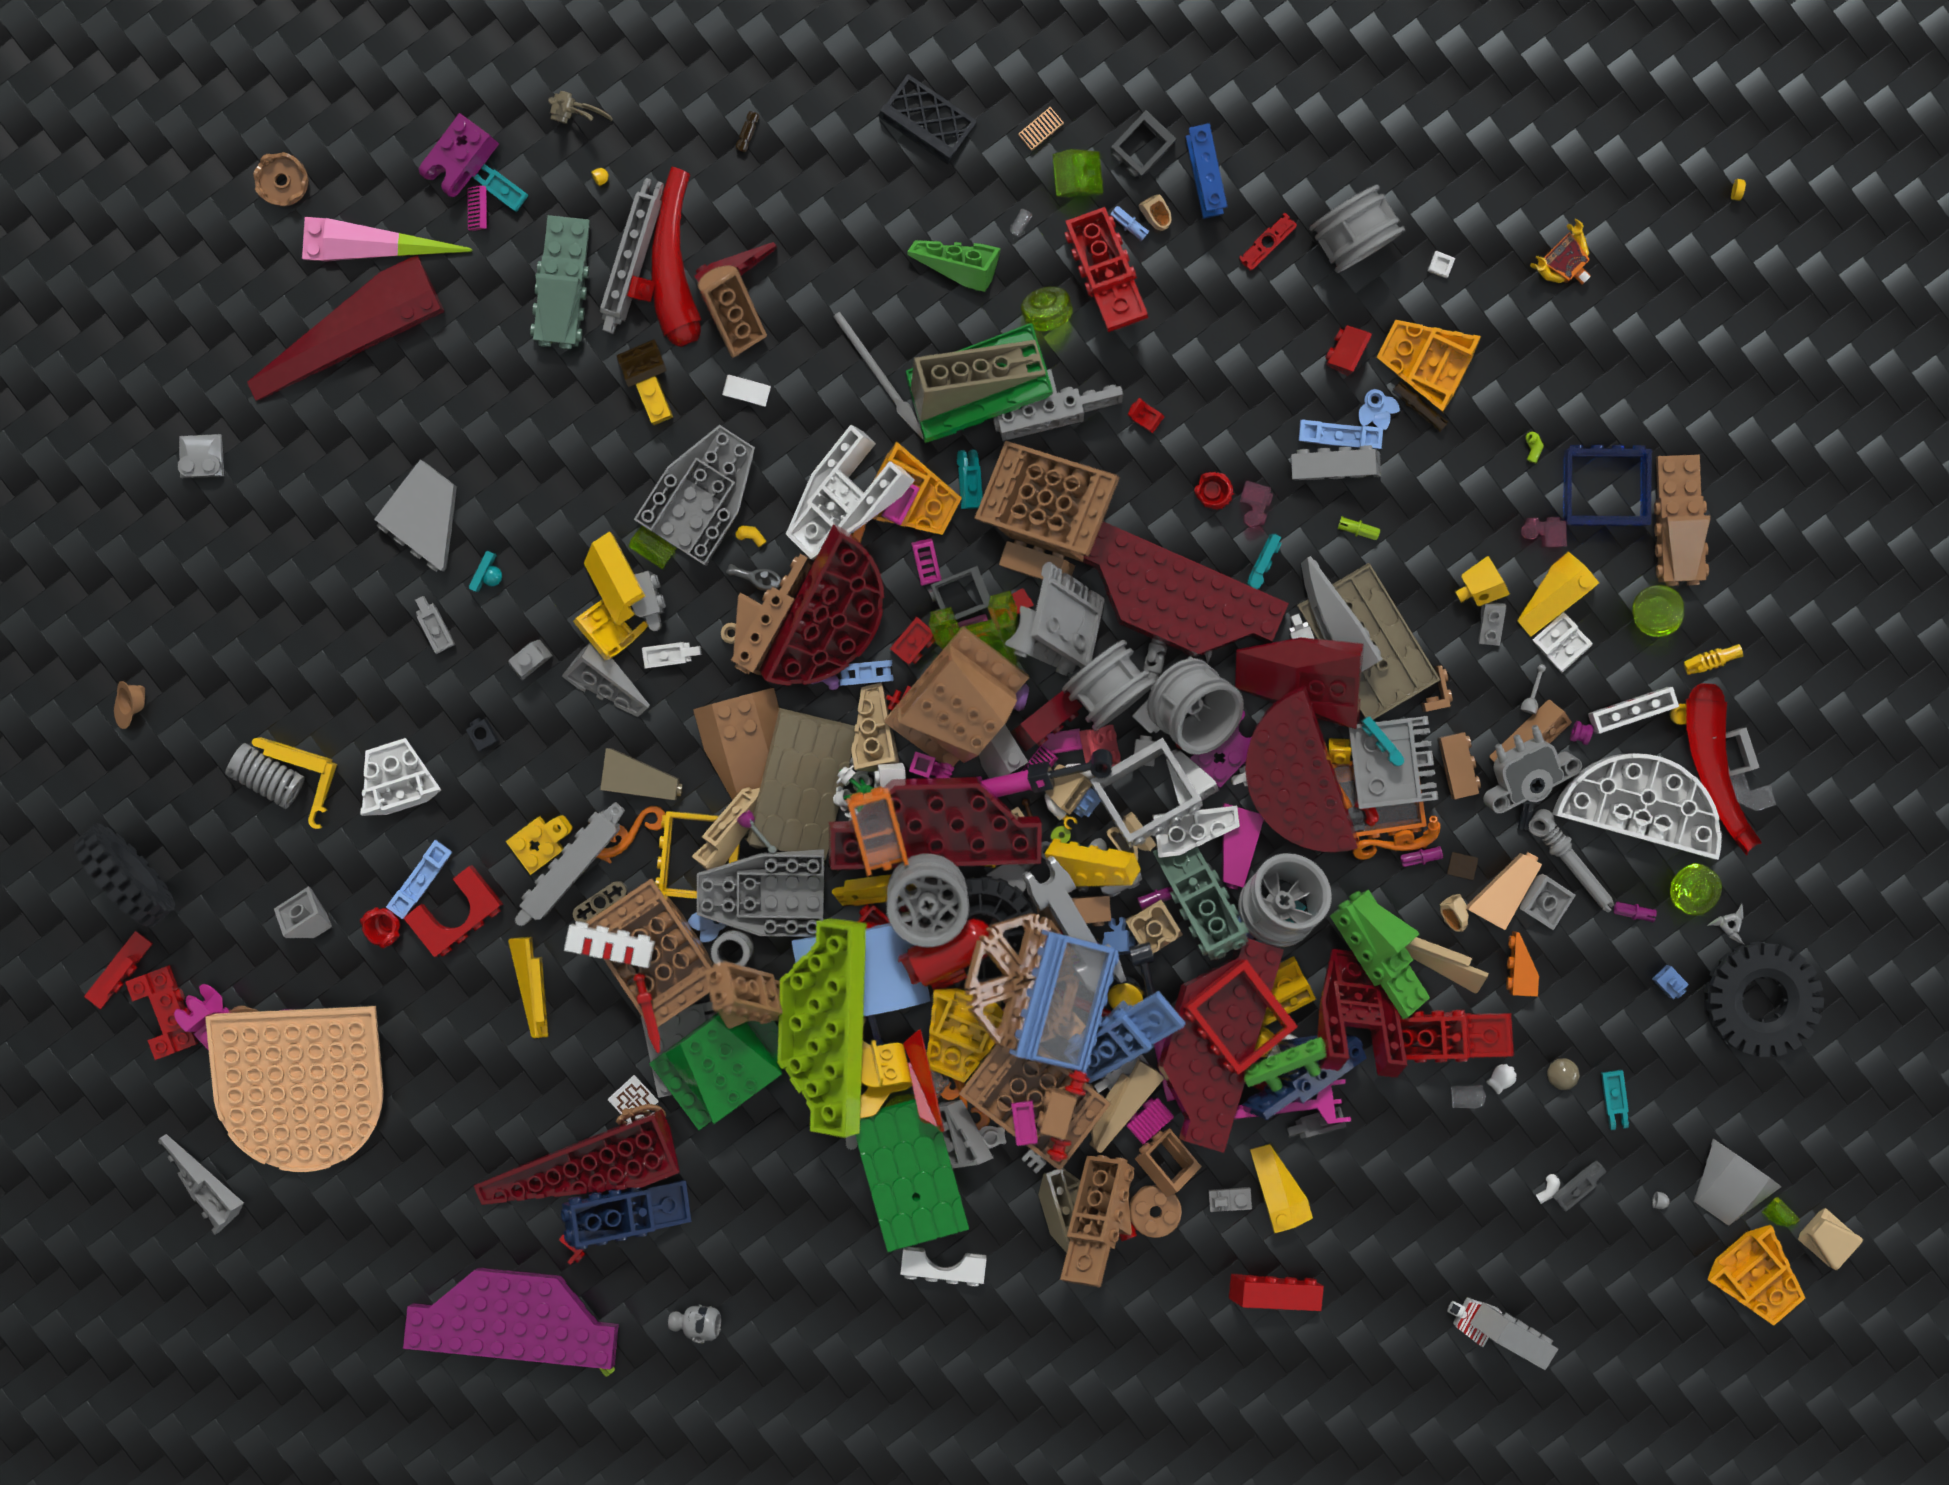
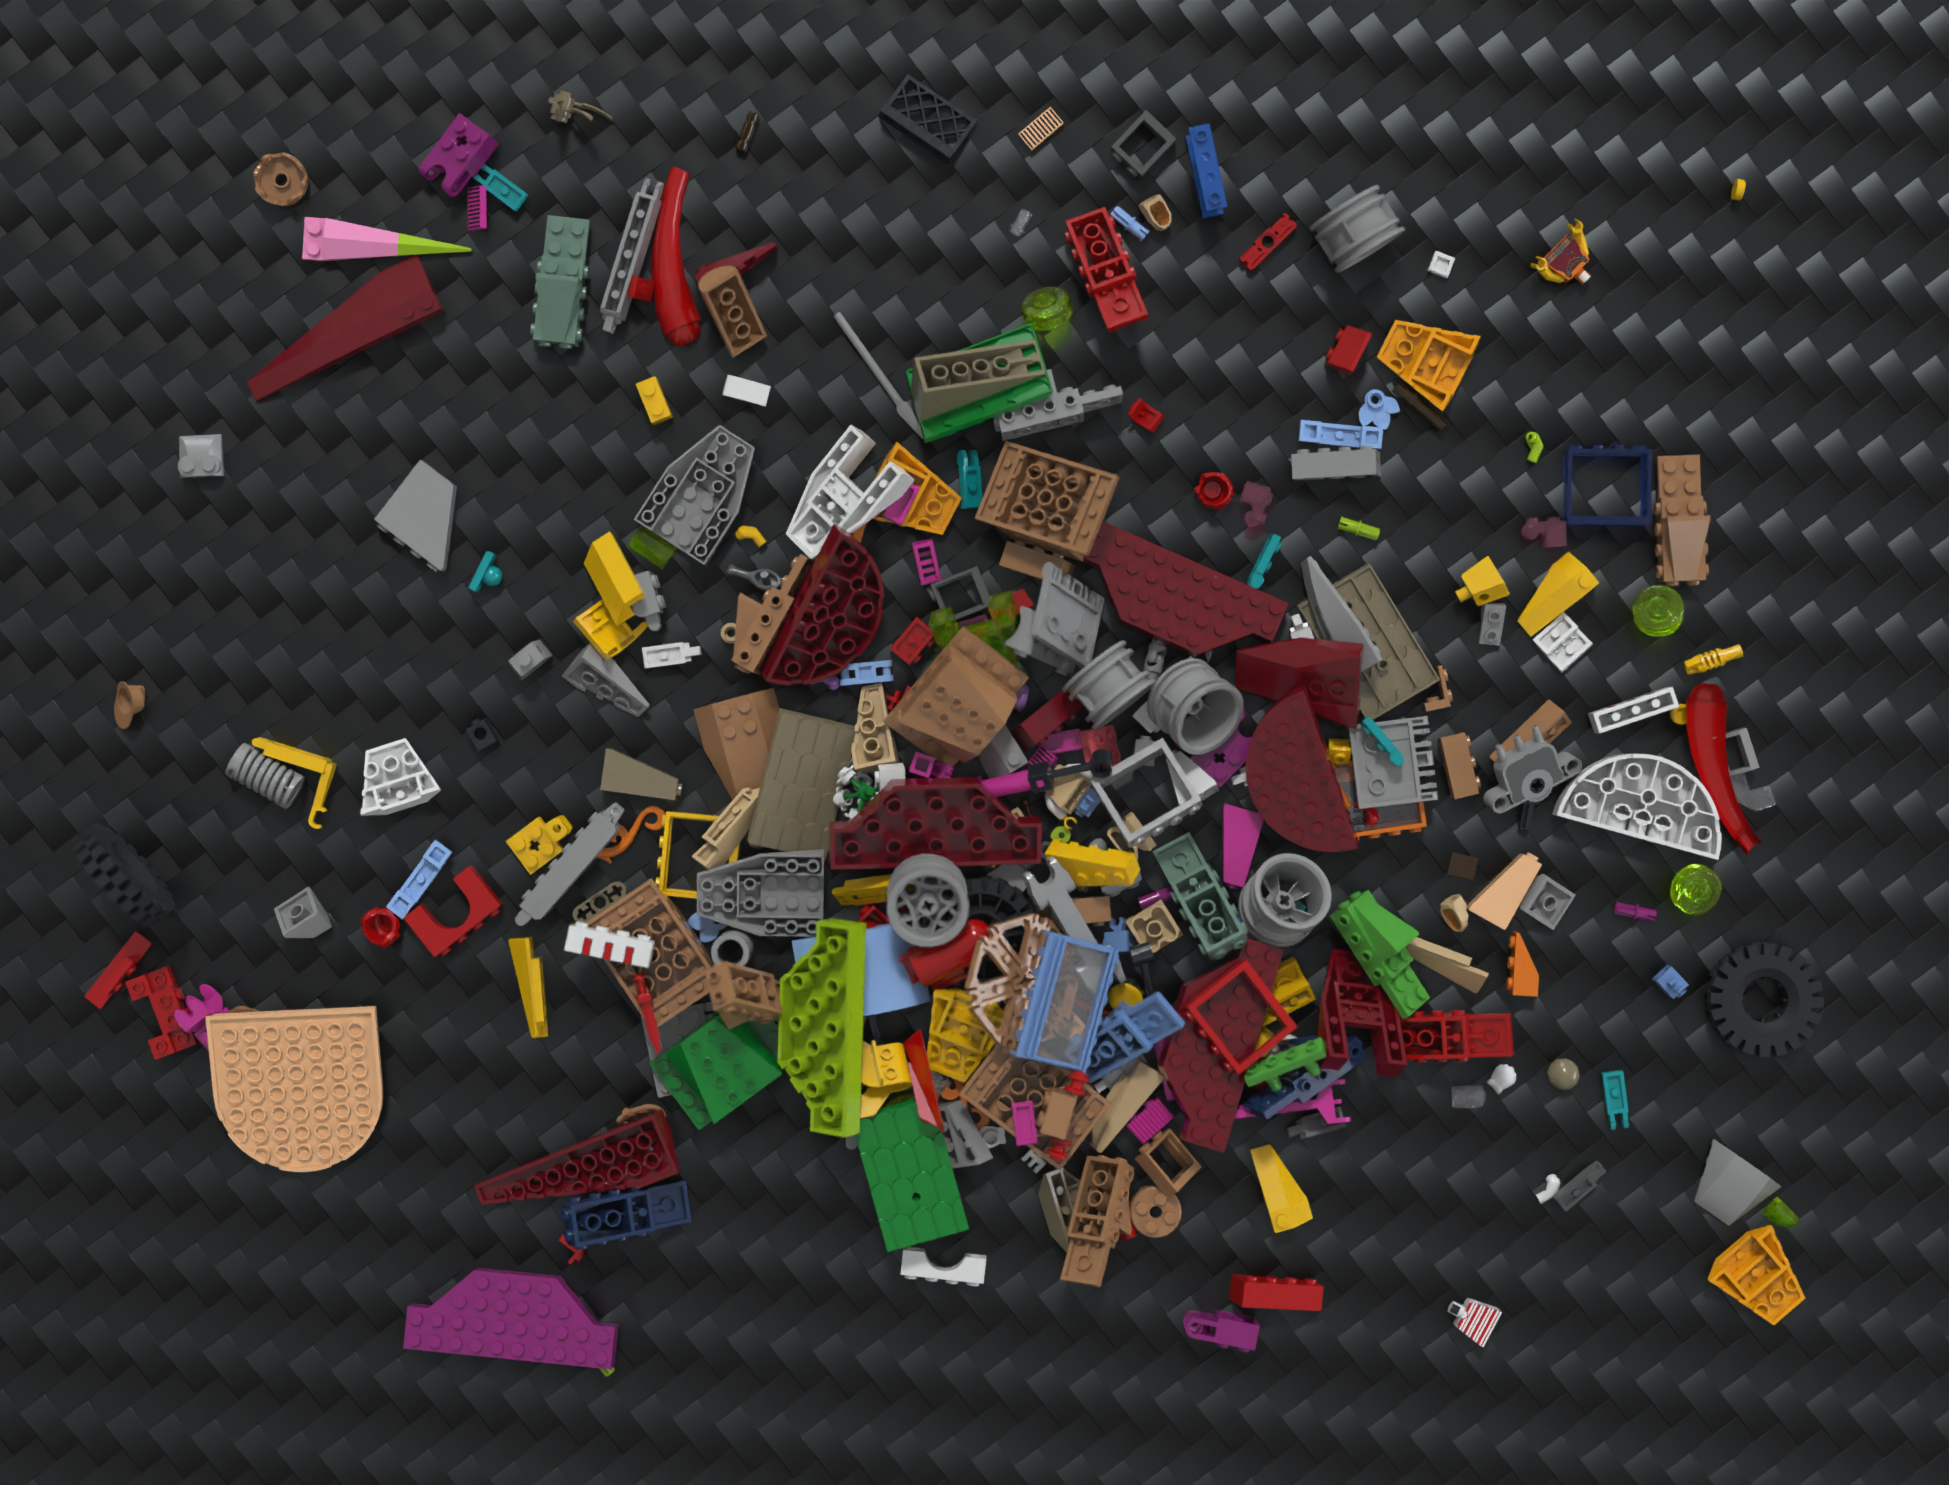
light grey wedge [158,1134,244,1235] -> none
light grey hinge [415,596,456,654] -> none
yellow hinge [591,168,609,187] -> none
white sticker [608,1075,658,1122] -> none
dark brown slope [617,339,667,387] -> none
light grey piece [668,1305,721,1343] -> none
hinge [736,809,777,854] -> none
clear door [846,787,909,876] -> none
bright green wedge [907,240,1001,292] -> none
clear neon green slope [1053,149,1103,197] -> none
white wedge [1153,806,1240,858] -> none
light grey hinge [1208,1187,1252,1212] -> none
orange plant [1352,816,1440,860] -> none
magenta axle [1400,846,1443,867] -> none
light grey wedge [1470,1302,1558,1370] -> none
light grey hinge [1520,664,1546,715] -> none
light grey piece [1529,809,1614,912] -> none
magenta wheel [1570,721,1593,745] -> none
light grey hinge [1652,1191,1669,1209] -> none
light grey piece [1707,903,1744,944] -> none
tan piece [1798,1208,1863,1270] -> none
none -> magenta brick [1183,1310,1260,1352]

